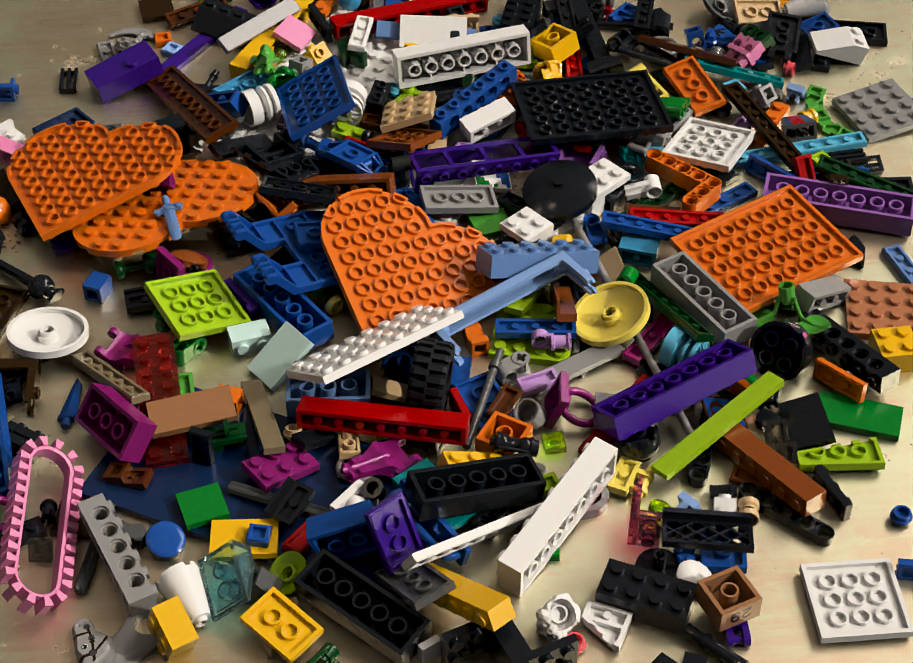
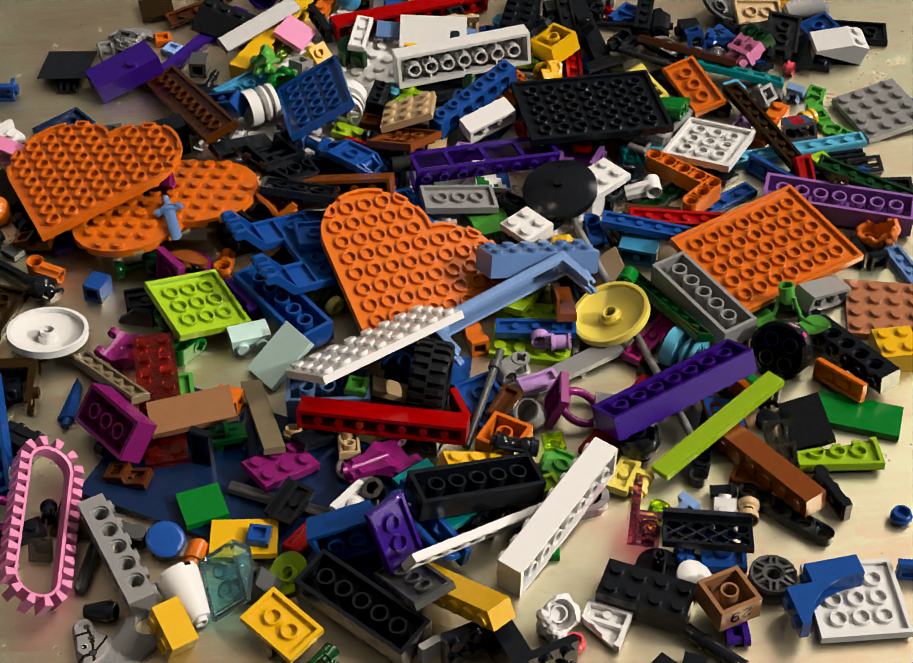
none -> dark grey tile [1,241,29,262]
none -> reddish brown slope [12,230,57,251]
none -> orange piece [26,255,66,284]
none -> black sticker [37,51,97,79]
none -> black cone [83,599,120,623]
none -> black hinge [93,441,108,458]
none -> dark grey plate [113,29,136,44]
none -> black tile [119,306,156,328]
none -> orange brick [182,538,209,571]
none -> dark grey brick [188,52,210,78]
none -> orange piece [214,248,236,280]
none -> bright green tile [344,375,370,397]
none -> bright green tile [539,449,576,479]
none -> black brick [674,18,700,43]
none -> dark grey wheel [748,554,798,605]
none -> blue arch [782,554,865,638]
none -> orange hair [855,218,901,249]
none -> black tile [866,249,889,271]

